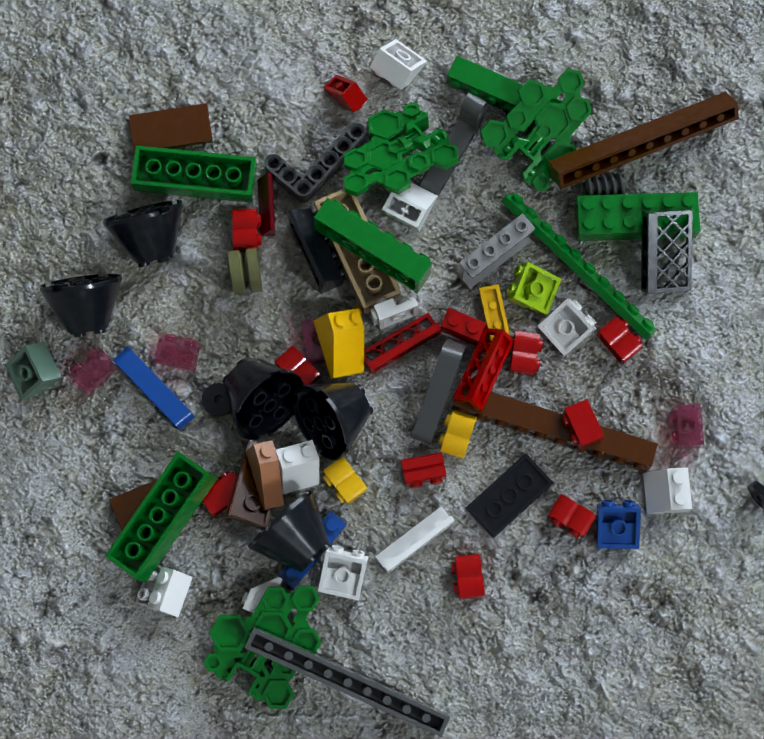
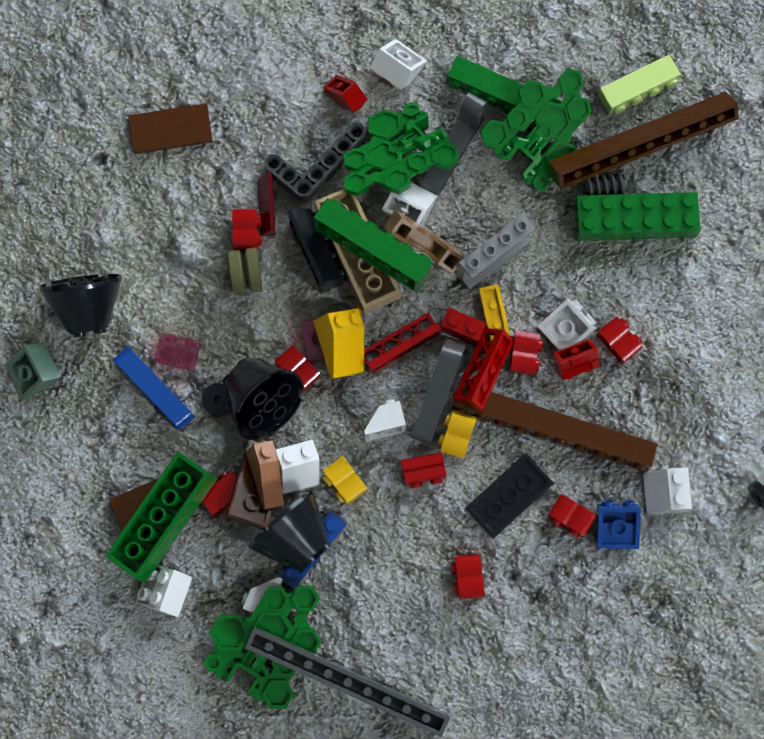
clear pink bracket [69,348,118,395] -> none
black cone [103,200,183,267] -> none
green brick [131,145,257,203] -> none
black cone [292,383,373,461] -> none
white plate [318,545,369,601] -> none
white plate [370,298,418,330] -> none
white fence [375,506,455,574] -> none
green plate [501,192,657,340] -> none
lime plate [506,262,561,316] -> none
red brick [561,399,605,450] -> none
black fence [641,209,693,295] -> none
clear pink brick [670,404,704,449] -> none
none -> white slope [364,400,406,442]
none -> medium nougat arch [384,210,465,274]
none -> red brick [552,339,600,380]
none -> yellowish green brick [598,55,681,115]

